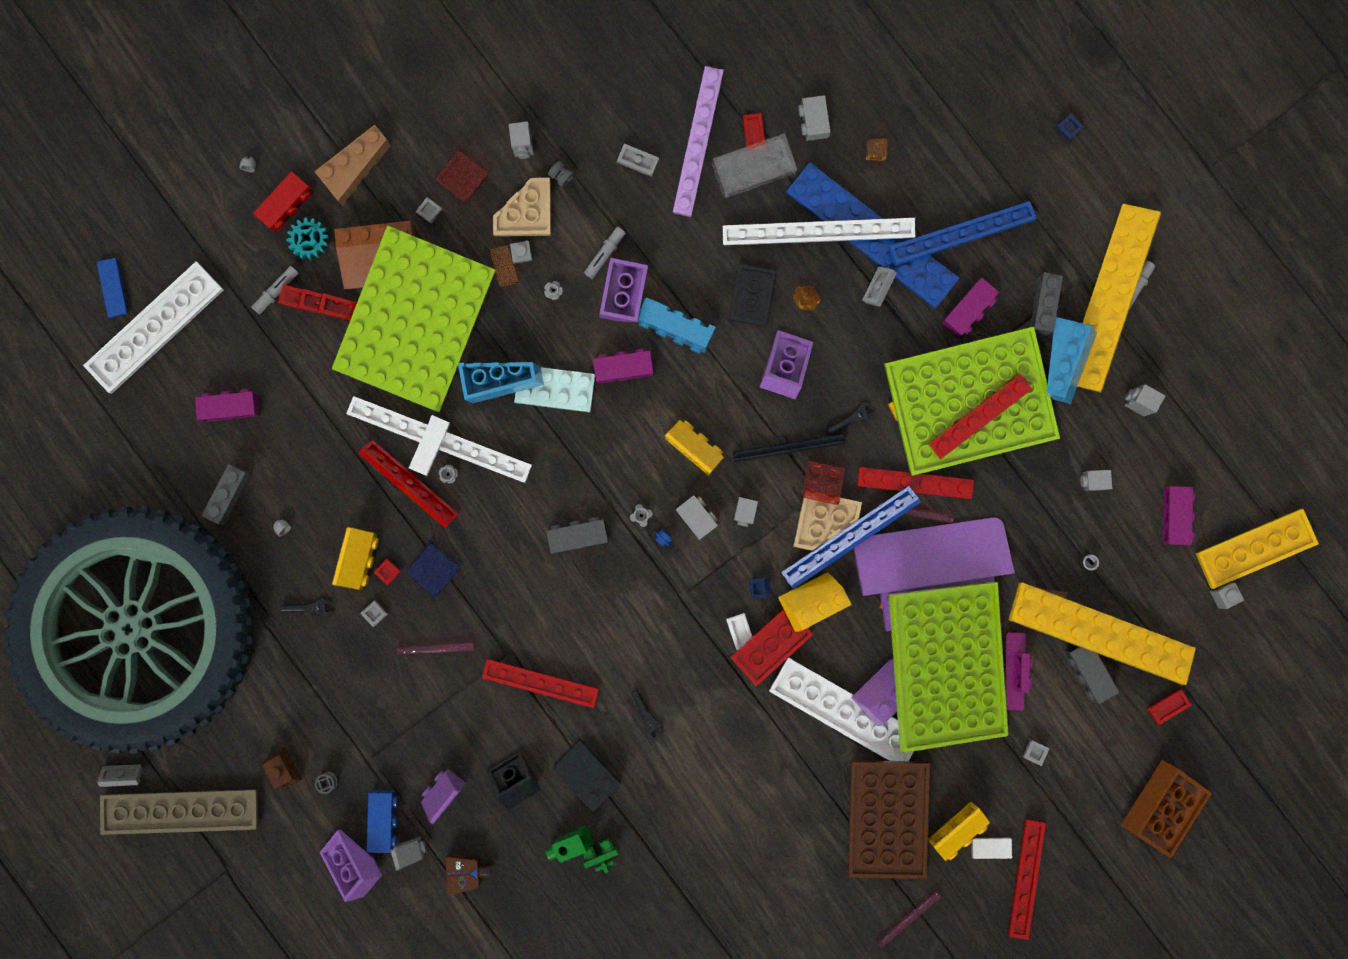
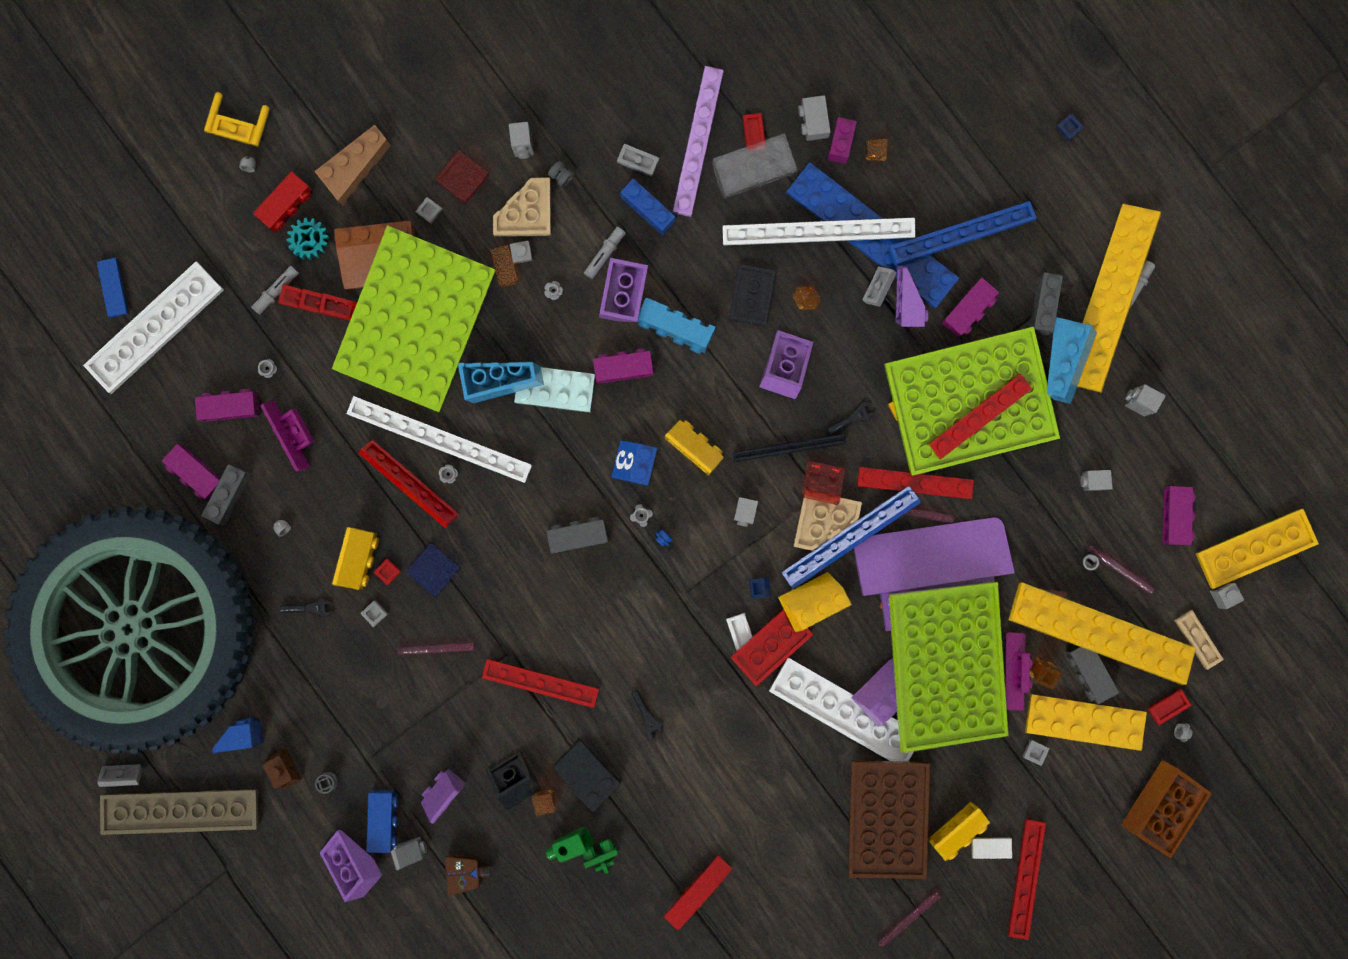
white tile [409,415,450,476] -> none
light grey brick [676,496,718,540] -> none
none -> magenta brick [162,444,221,500]
none -> yellow plate [204,92,270,146]
none -> blue slope [212,717,263,753]
none -> light grey plate [258,359,277,378]
none -> magenta bracket [261,401,314,472]
none -> clear orange brick [532,789,557,816]
none -> blue slope [611,441,657,487]
none -> blue brick [620,179,676,236]
none -> red slope [663,855,732,930]
none -> magenta brick [827,117,857,164]
none -> medium lavender slope [896,265,928,327]
none -> yellow plate [1025,694,1147,751]
none -> clear orange brick [1030,657,1062,690]
none -> clear pink bar [1086,544,1154,594]
none -> tan tile [1174,610,1224,670]
none -> light grey plate [1174,723,1192,742]

